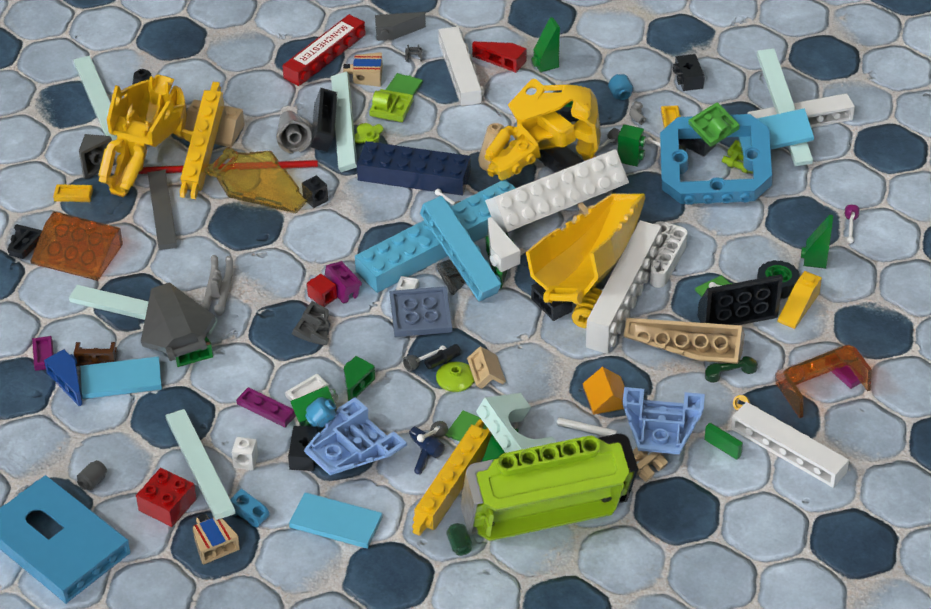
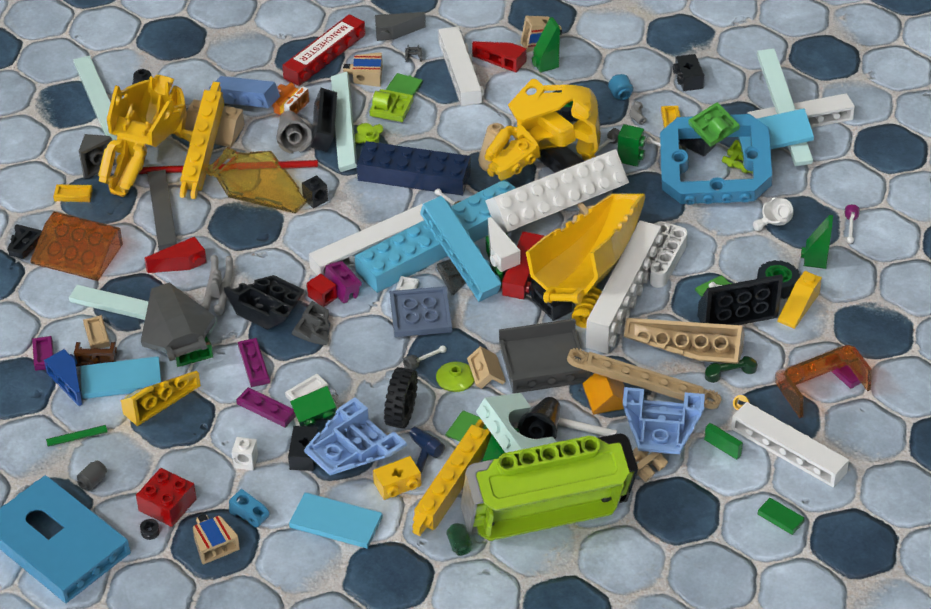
light aqua tile [165,409,235,520] -> none
dark azure head [305,397,336,427] -> none
green slope [344,356,375,401] -> none
dark grey hinge [417,421,448,442] -> none
black axle [424,344,461,369] -> none
none -> green bar [46,425,107,447]
none -> tan tile [83,315,110,349]
none -> yellow wedge [120,371,201,427]
none -> black bush [140,519,160,540]
none -> red slope [144,236,207,273]
none -> medium blue brick [209,76,280,108]
none -> black wedge [224,275,304,330]
none -> magenta tile [238,338,270,387]
none -> orange hips [272,82,309,115]
none -> white brick [309,198,435,276]
none -> yellow brick [373,456,421,500]
none -> black wheel [384,367,418,428]
none -> dark grey panel [499,319,591,394]
none -> red brick [502,231,544,300]
none -> black cone [517,397,560,439]
none -> tan torso [520,16,562,52]
none -> tan plate [567,348,722,409]
none -> white hair [753,198,794,231]
none -> green tile [757,498,805,535]

